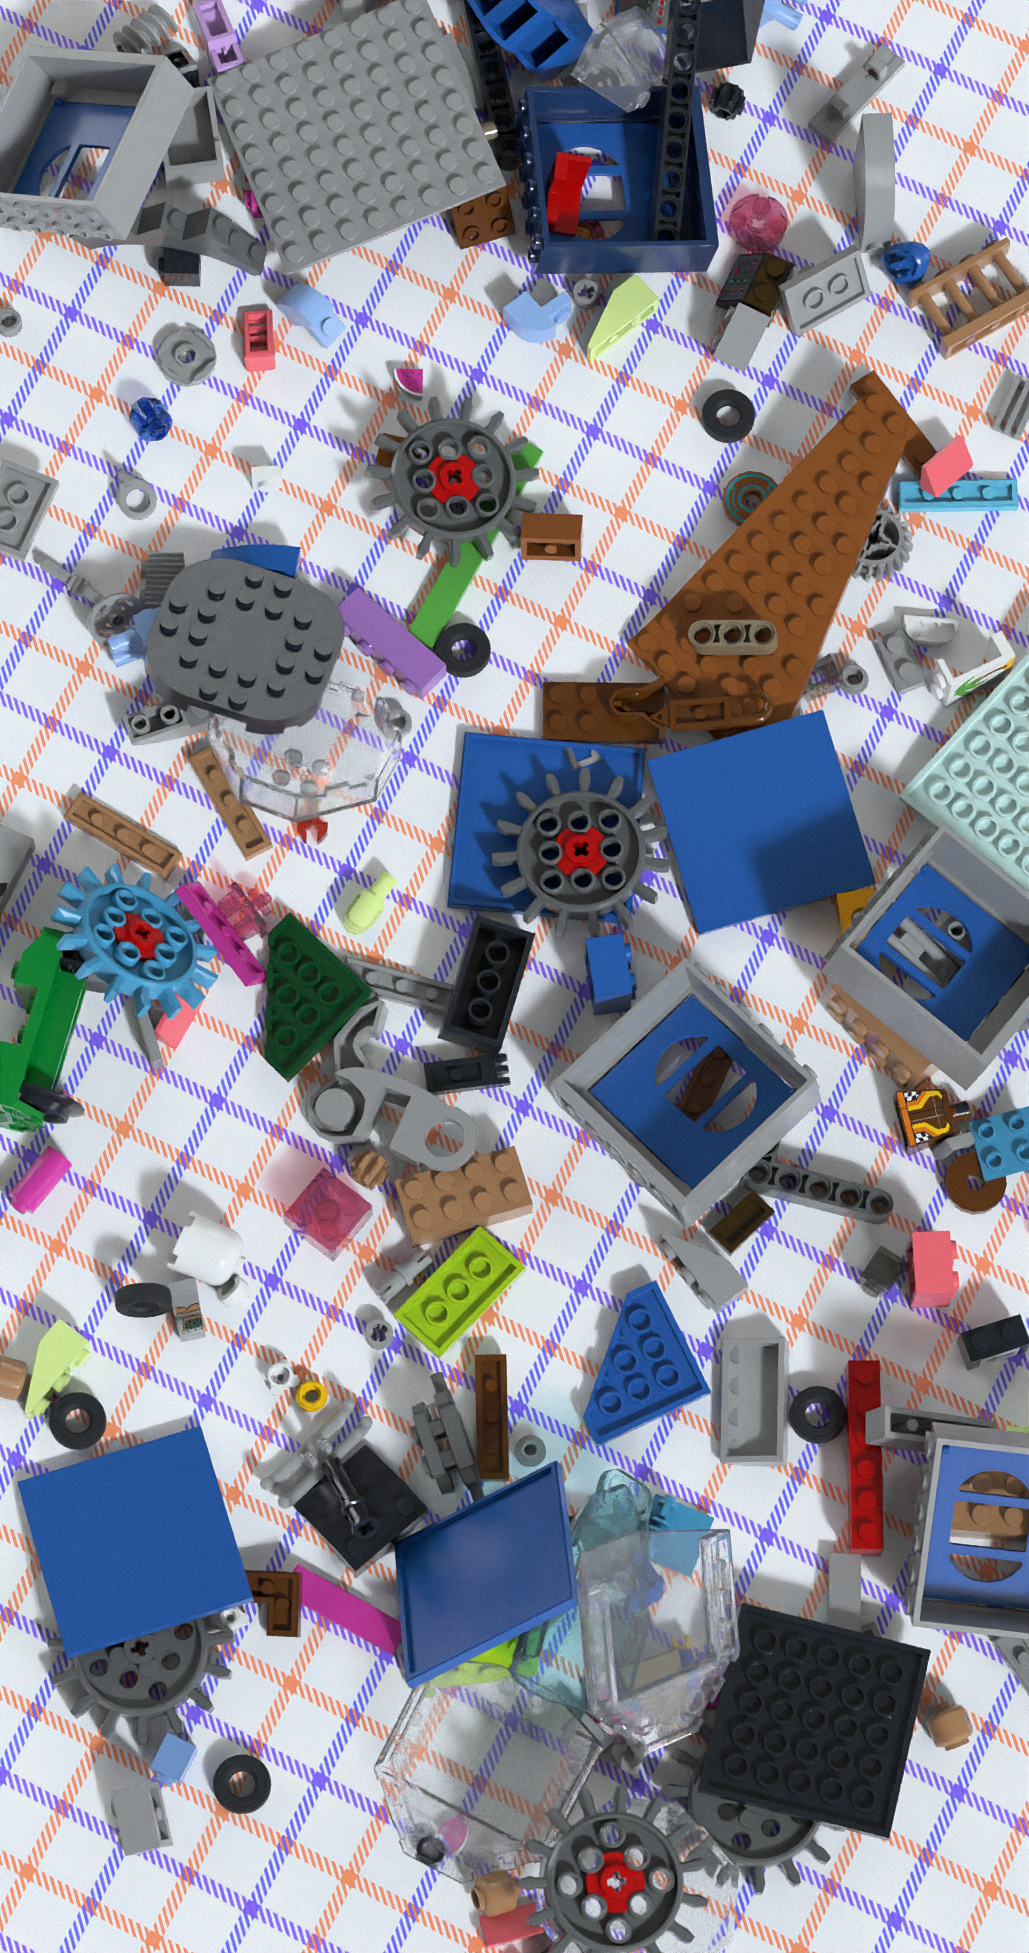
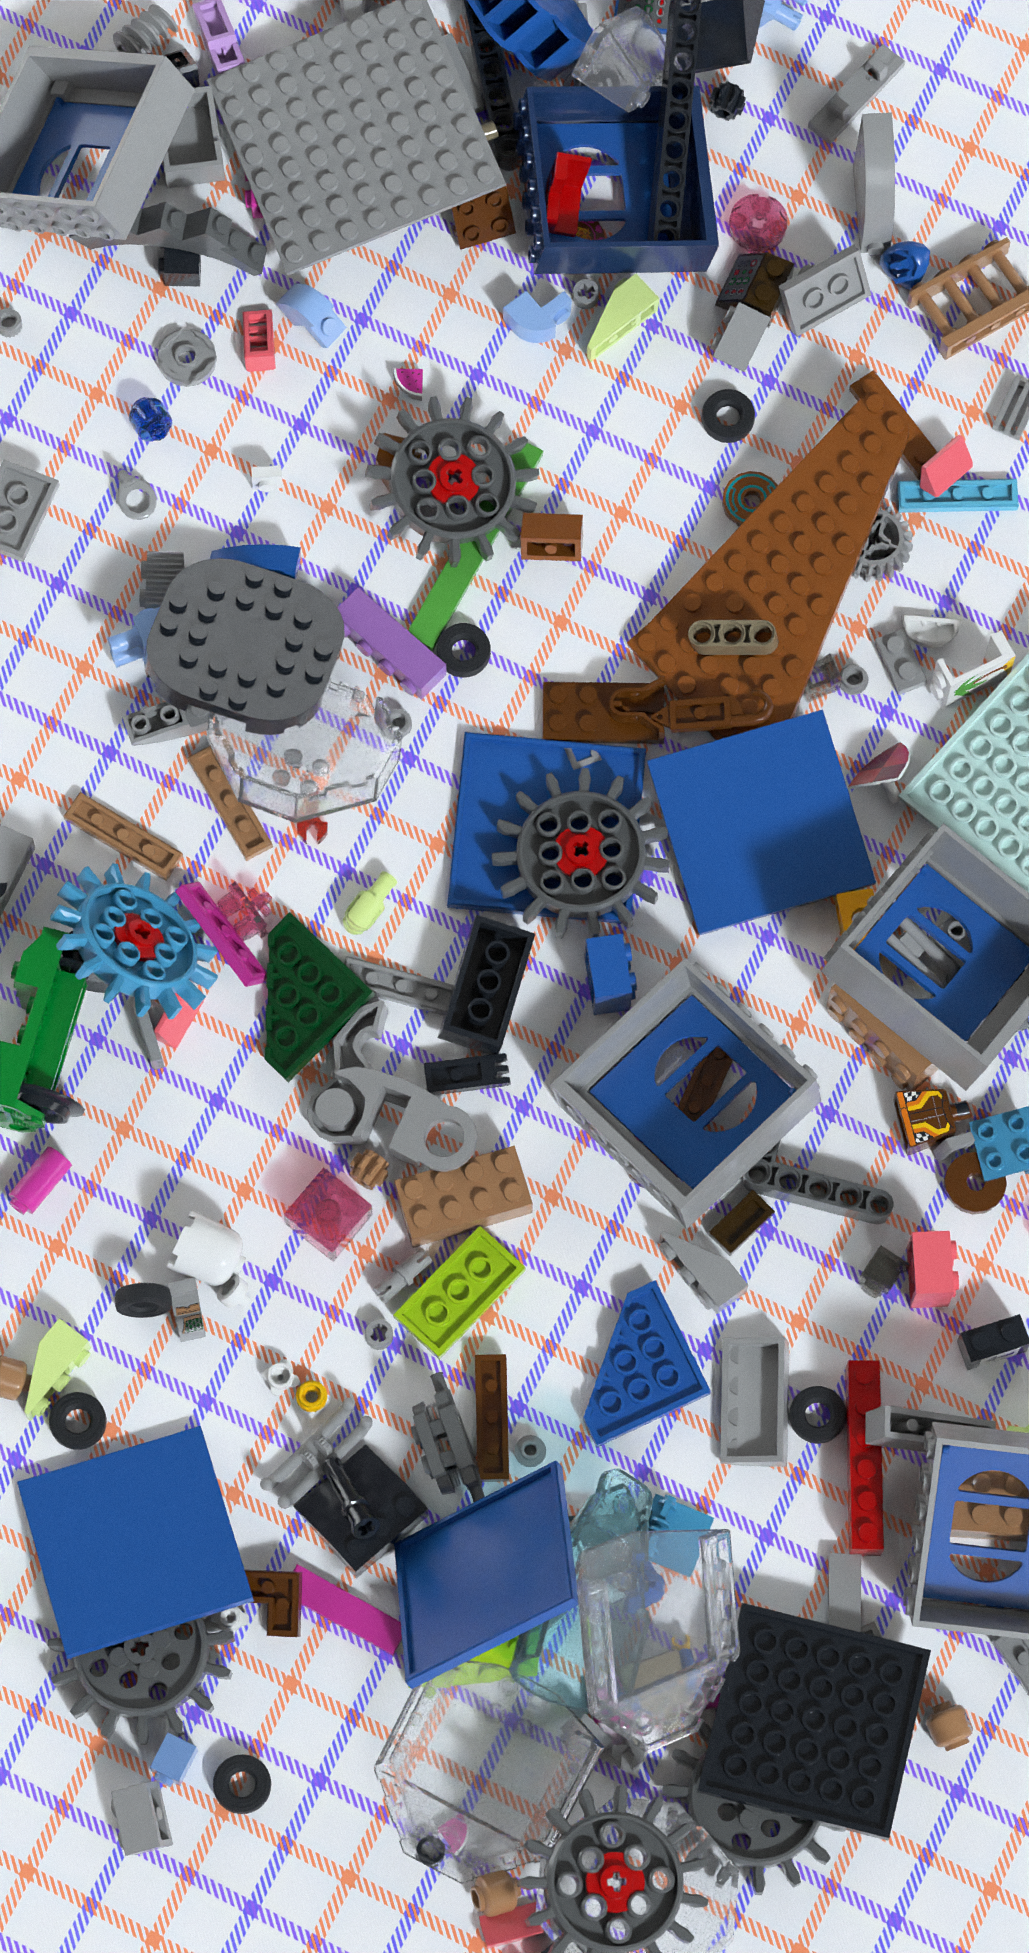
light grey dish [40,558,145,647] -> none
none -> shield [848,742,910,803]

